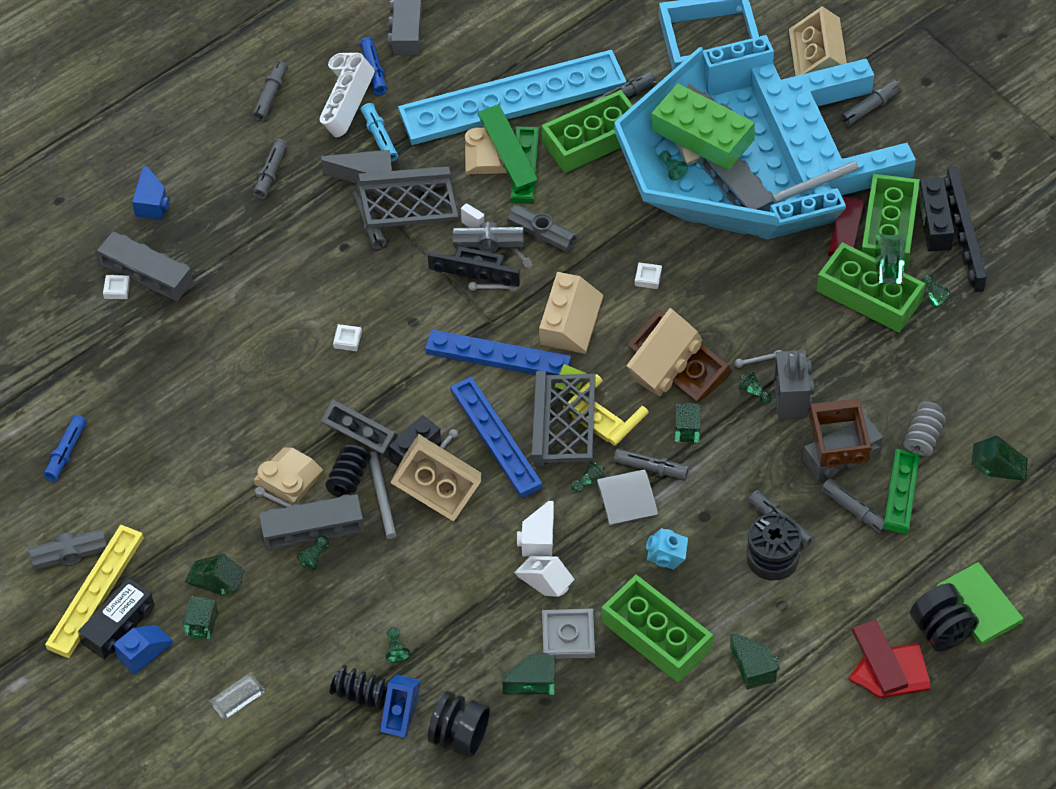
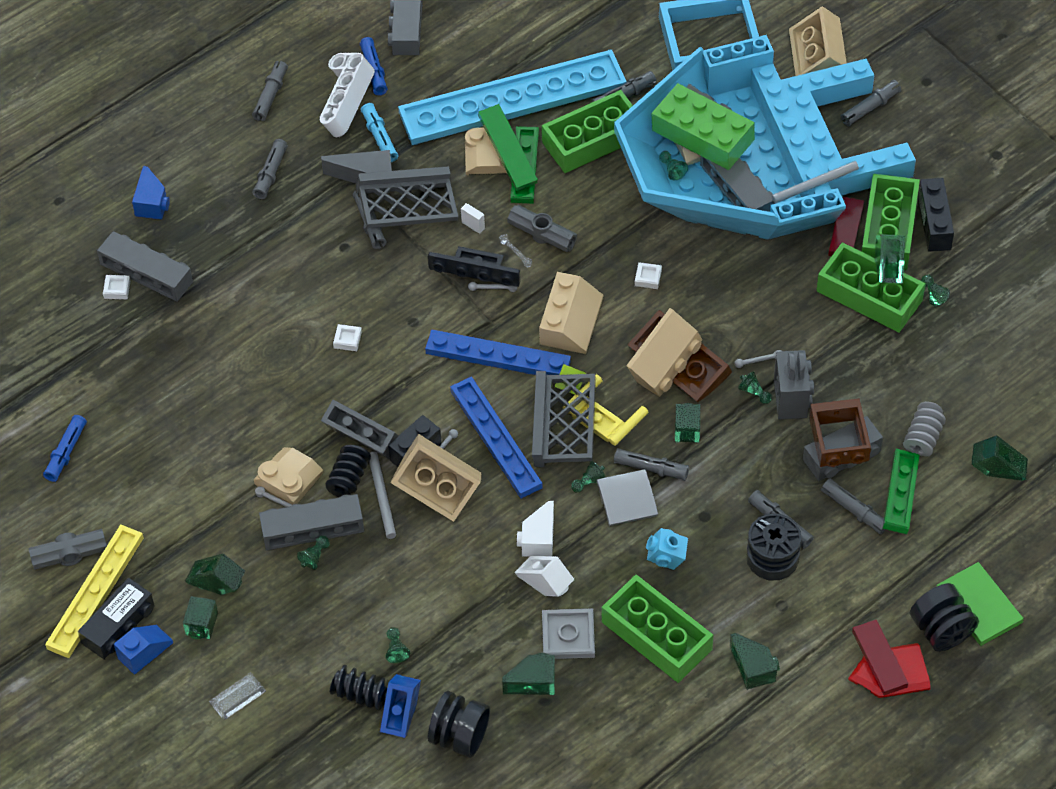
dark grey piece [453,222,525,253] -> none
black plate [943,166,987,292] -> none

